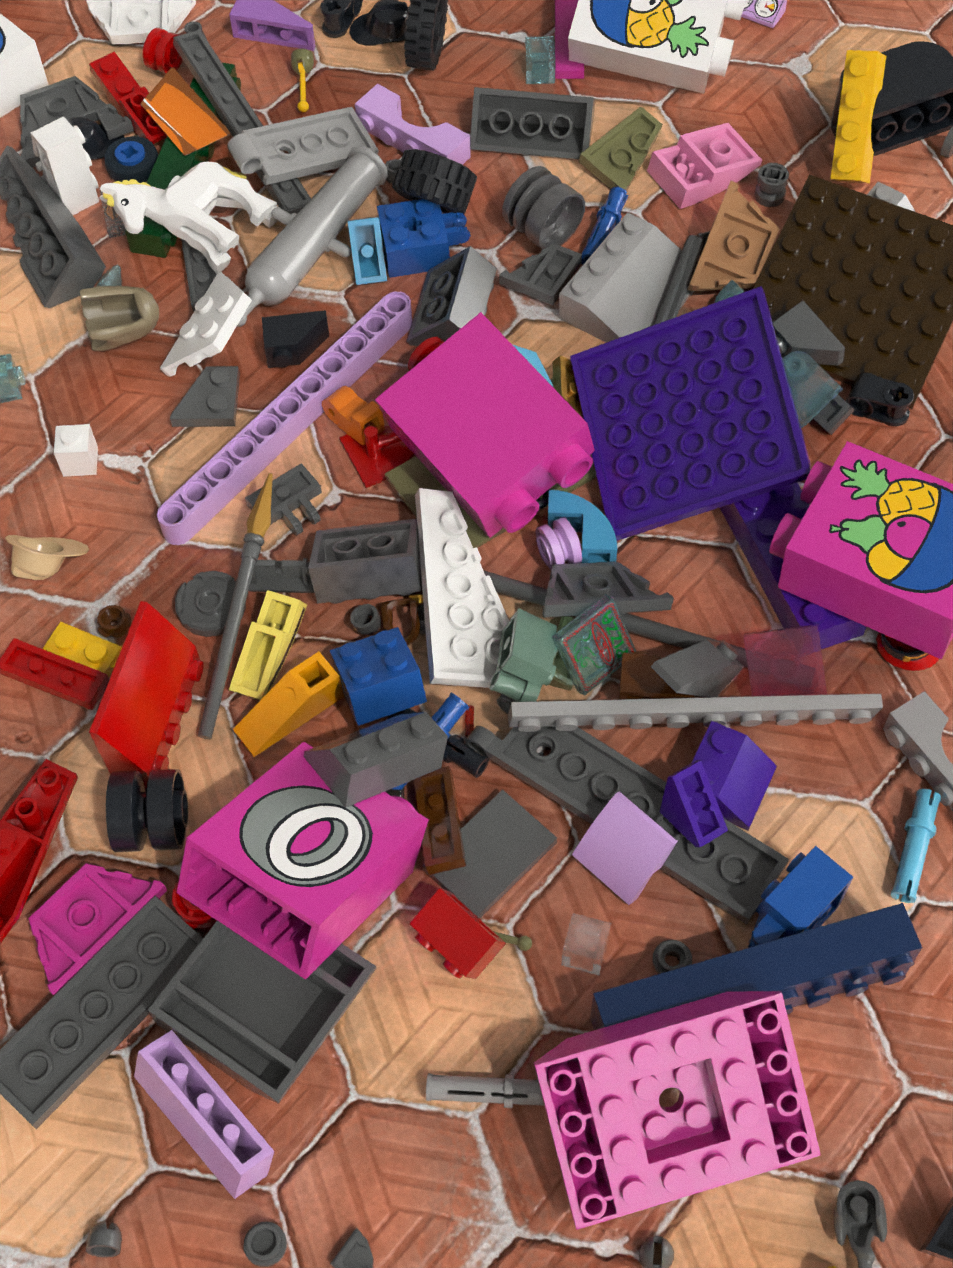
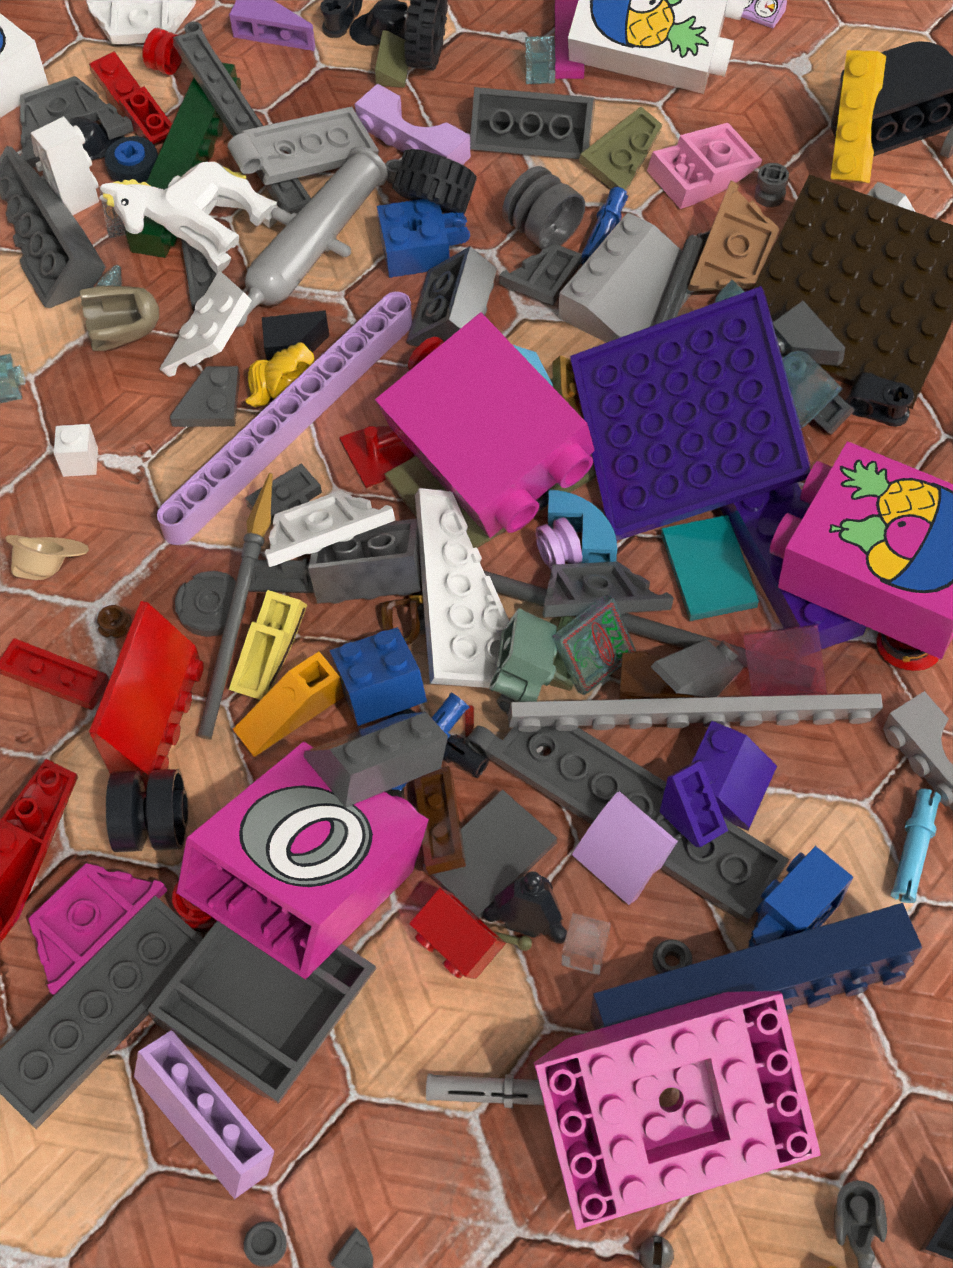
yellow plate [43,621,122,677] -> none
dark grey hinge [86,1221,122,1257] -> none
orange sticker [141,68,230,155] -> none
hinge [291,48,314,113] -> none
orange leg [322,386,385,446] -> none
dark azure slope [347,216,387,285] -> none
dark grey hinge [350,604,381,635] -> none
none -> yellow hair [245,342,314,408]
none -> white wing [265,491,395,567]
none -> olive slope [375,30,409,88]
none -> black rock [483,871,568,944]
none -> teal tile [661,515,759,621]

